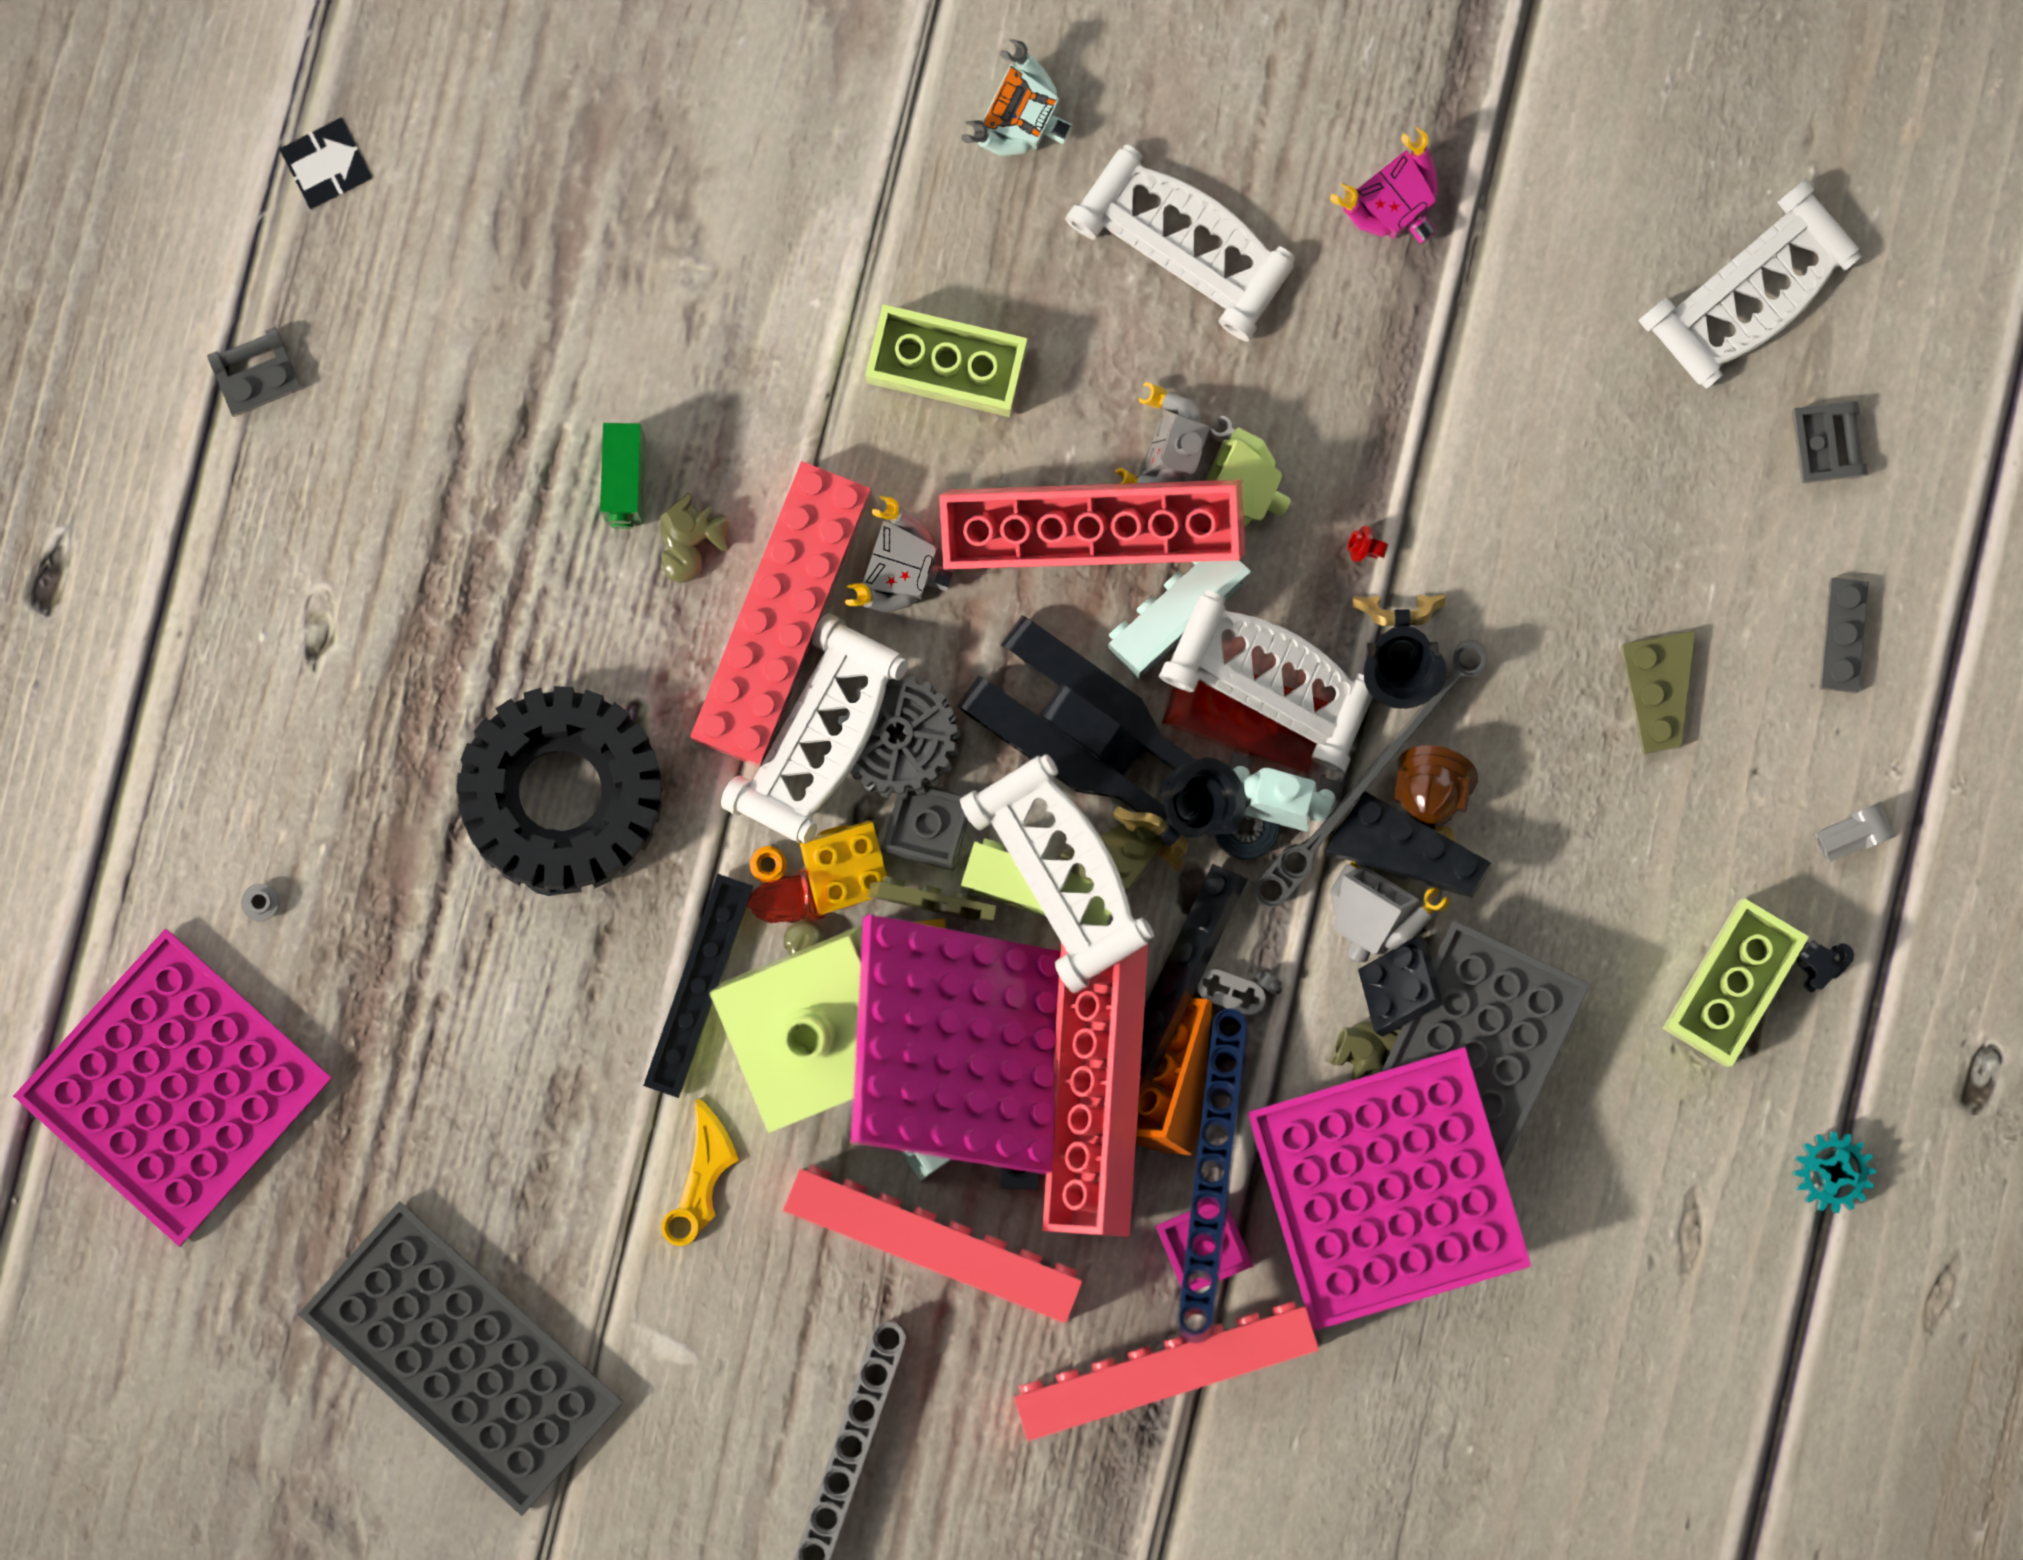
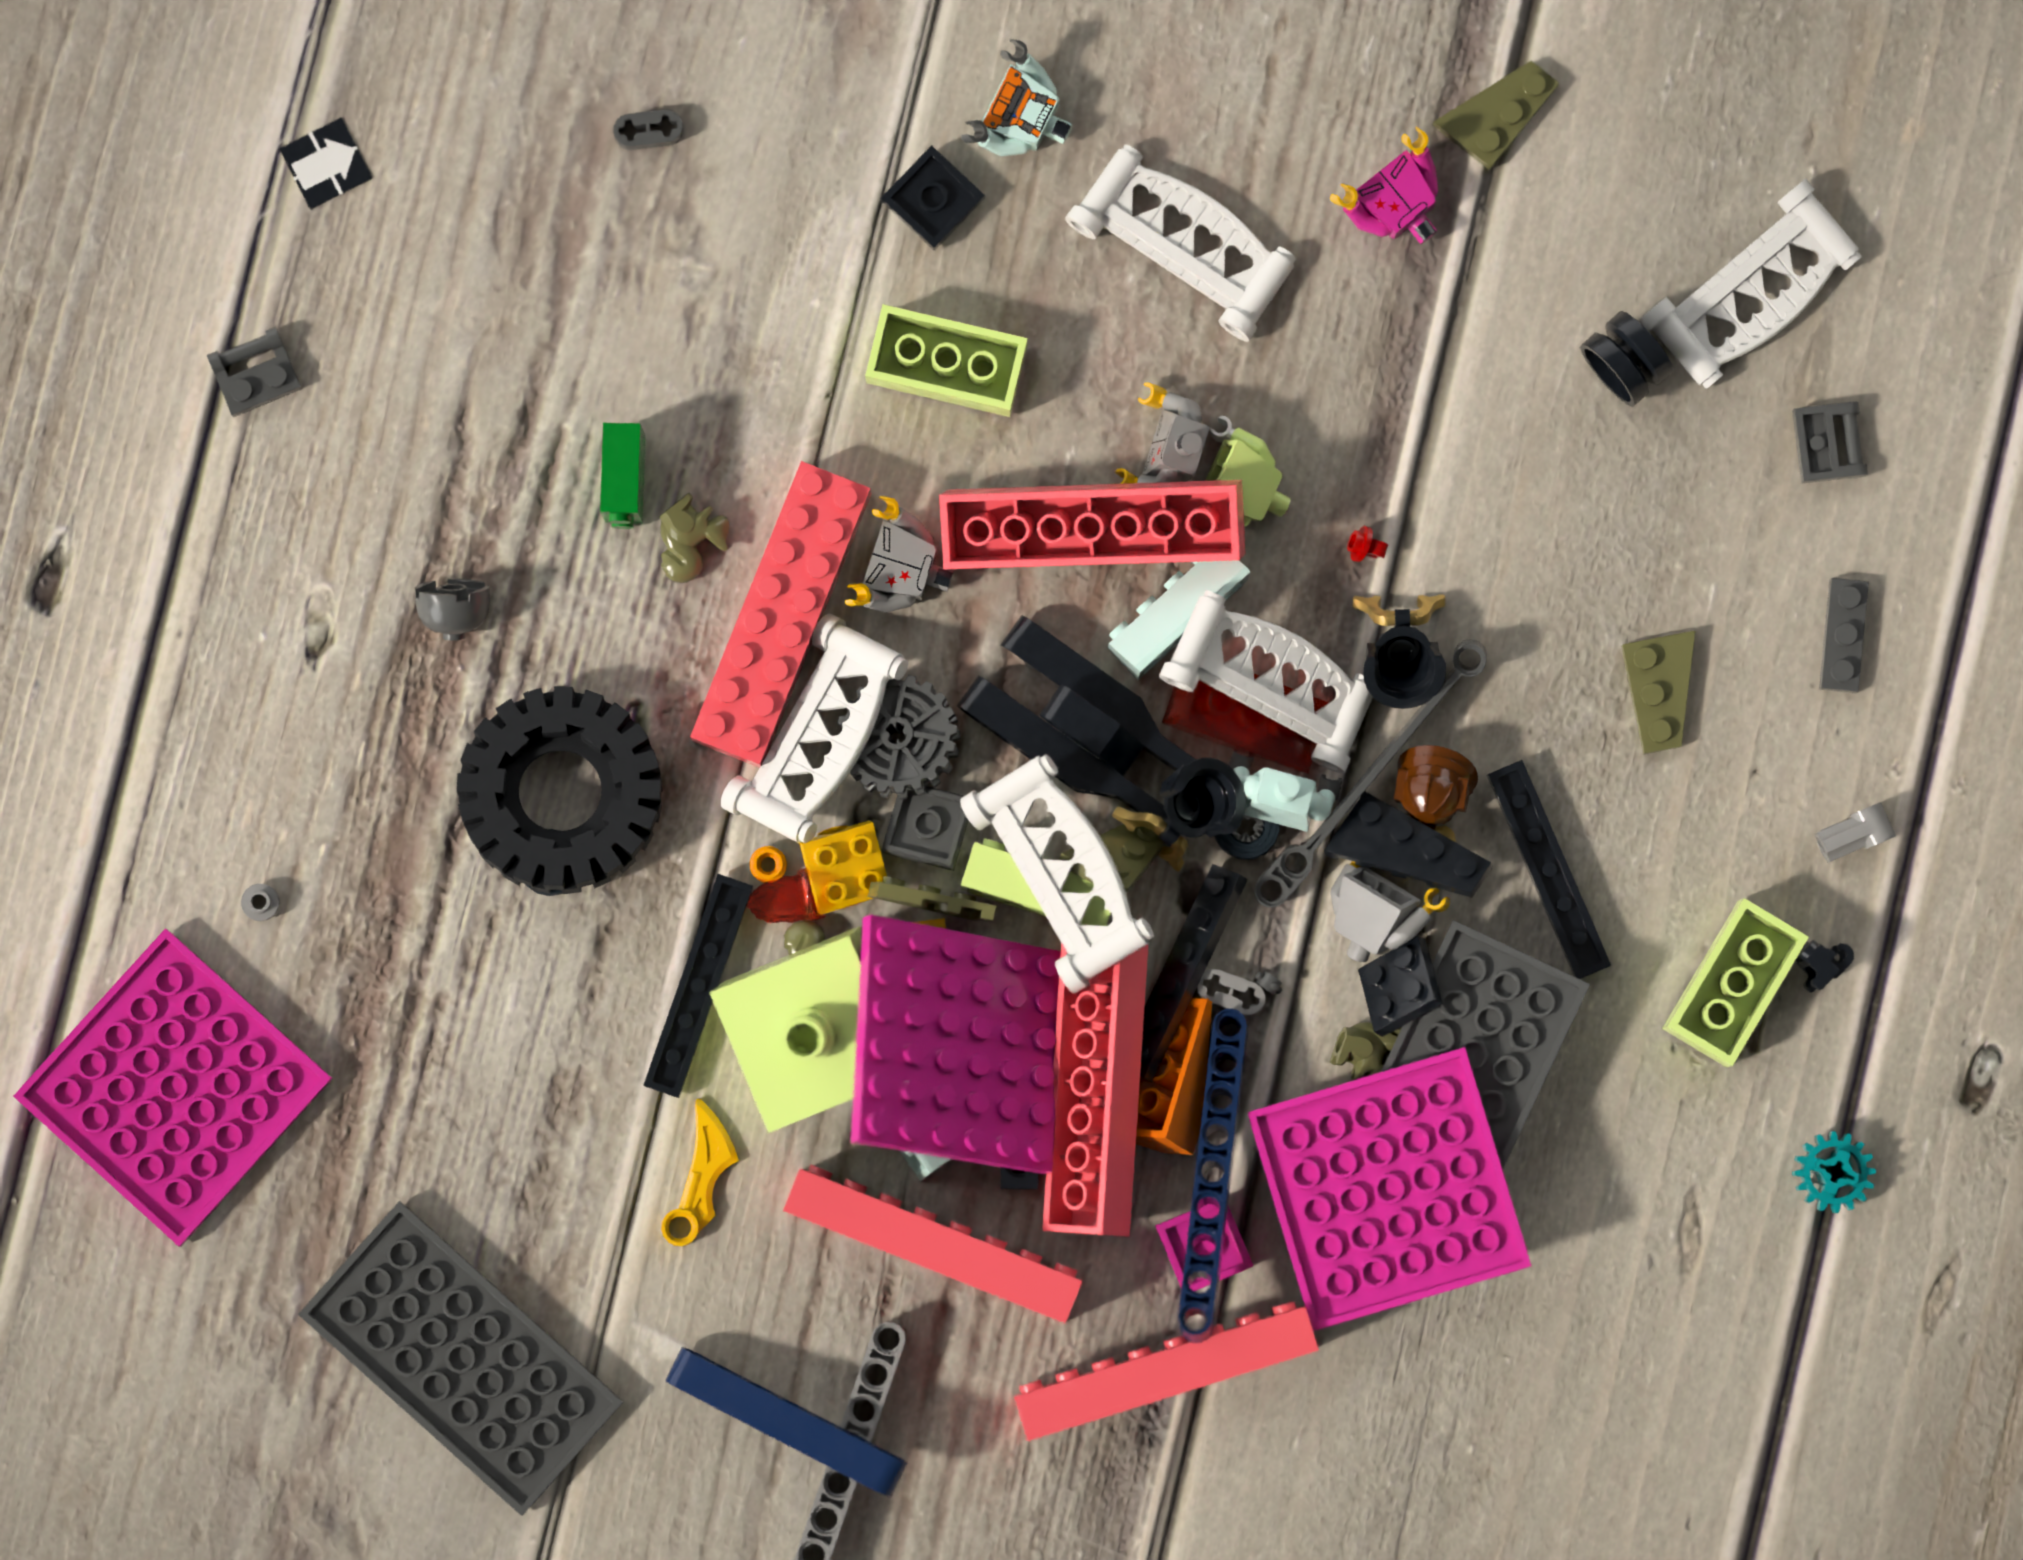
none -> dark grey cylinder [415,579,490,641]
none -> dark grey beam [613,110,684,150]
none -> dark blue beam [665,1347,908,1497]
none -> black plate [881,145,985,251]
none -> olive wing [1432,61,1560,171]
none -> black plate [1487,760,1612,979]
none -> black wheel [1580,311,1674,407]

